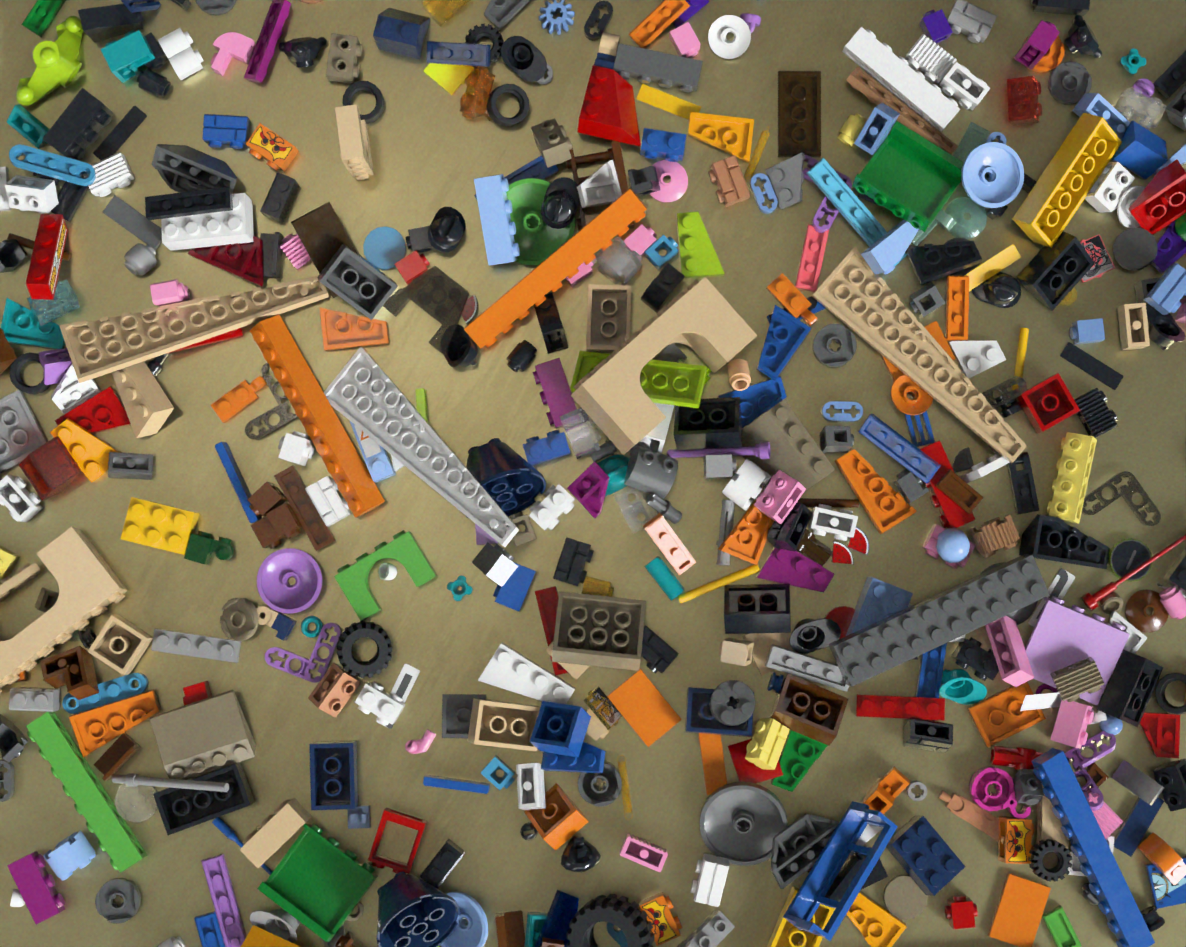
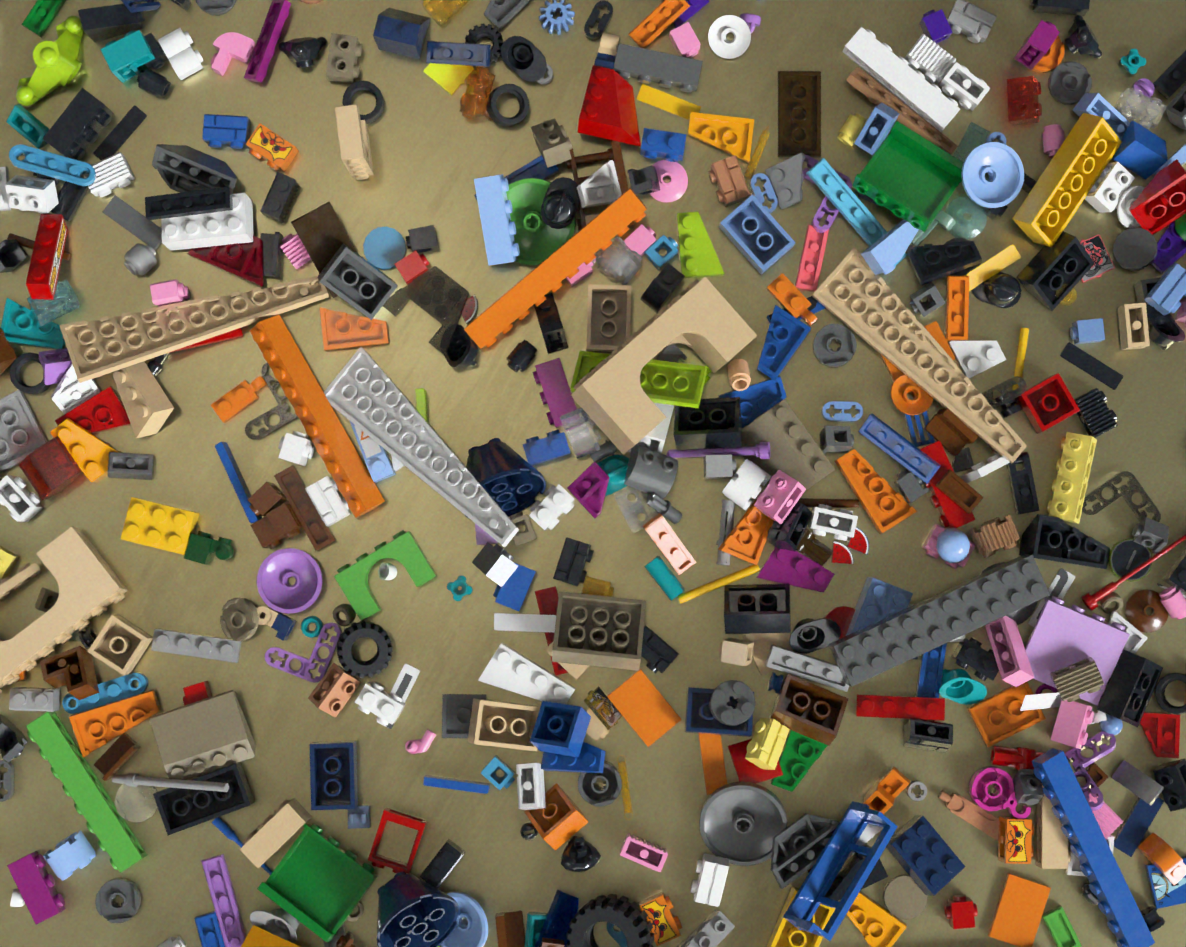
black piece [428,207,466,253] -> none
black tyre [1028,839,1072,882] -> none
none -> dark tan piece [333,604,356,626]
none -> white sticker [494,613,556,632]
none -> medium blue brick [719,194,796,275]
none -> reddish brown panel [924,408,979,456]
none -> bright pink brick [1042,124,1065,158]
none -> dark grey brick [1132,517,1169,554]

